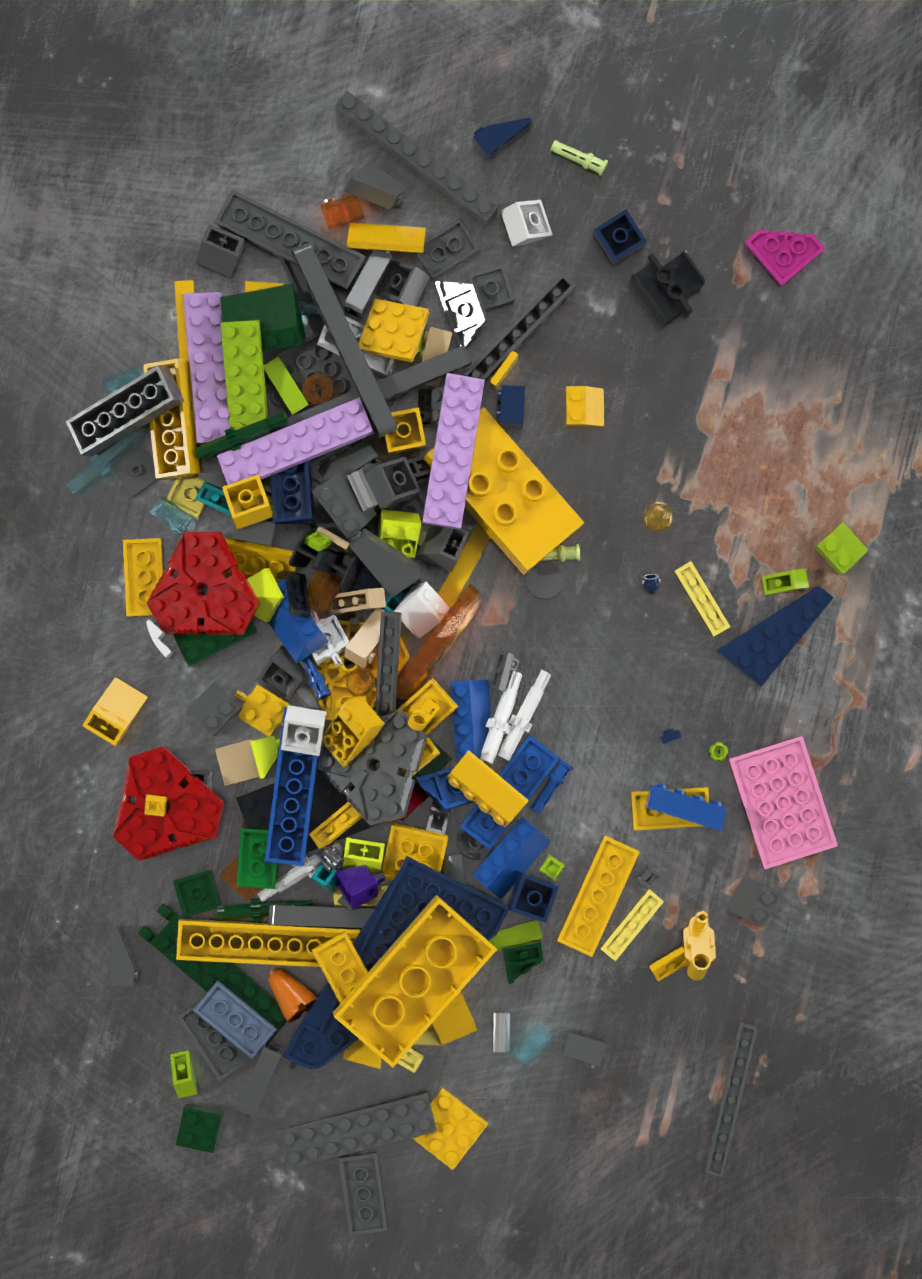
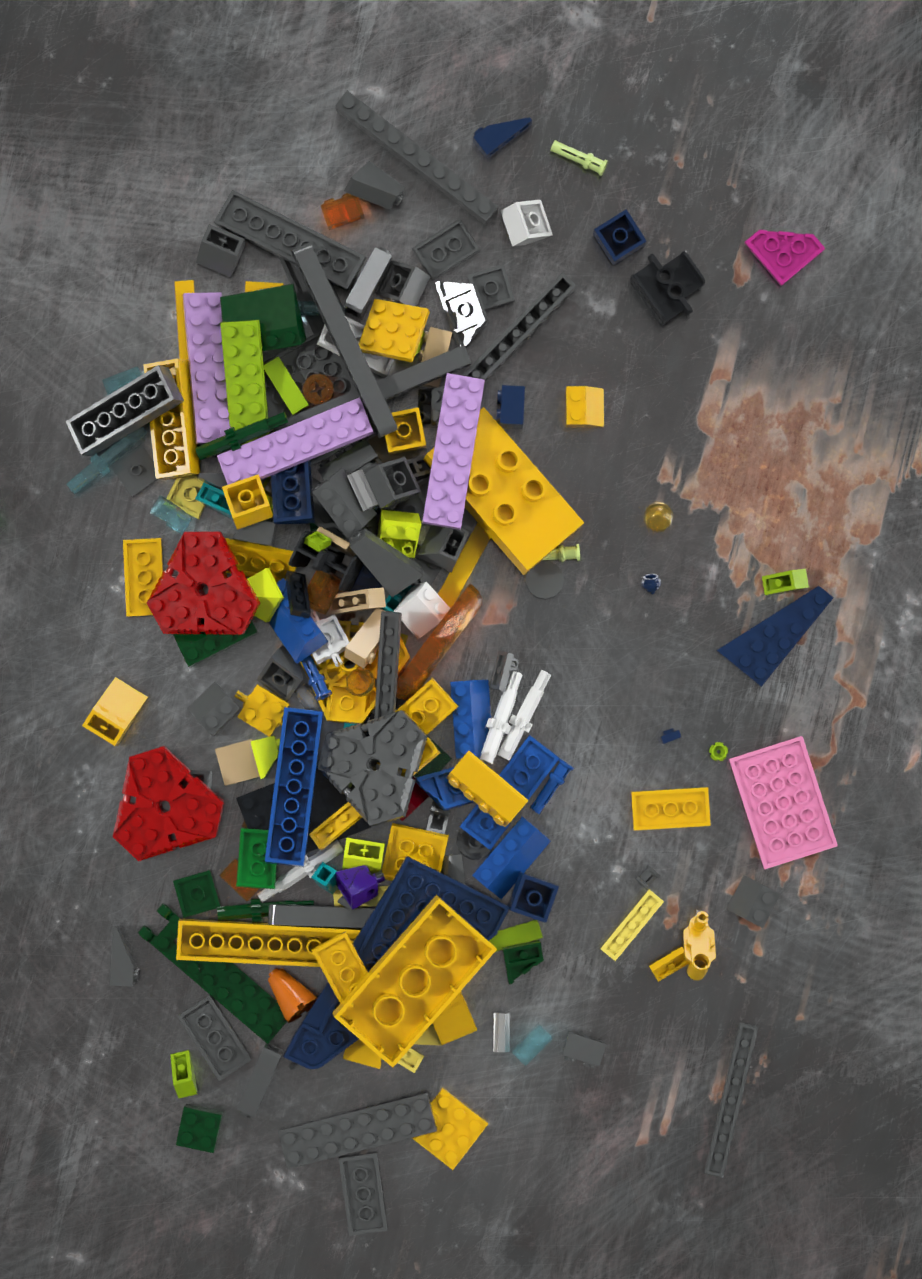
yellow tile [145,794,167,816] -> none
white slope [146,619,175,658] -> none
sand blue tile [193,980,277,1060] -> none
white slope [281,705,327,756] -> none
dark grey gear [320,847,344,871] -> none
yellow slope [322,696,385,768] -> none
yellow tile [347,223,426,253] -> none
yellow piece [408,698,440,731] -> none
yellow tile [490,351,518,391] -> none
lime tile [539,855,565,881] -> none
yellow plate [557,835,640,957] -> none
blue slope [644,782,726,831] -> none
light yellow plate [674,561,730,637] -> none
lime slope [814,522,868,576] -> none

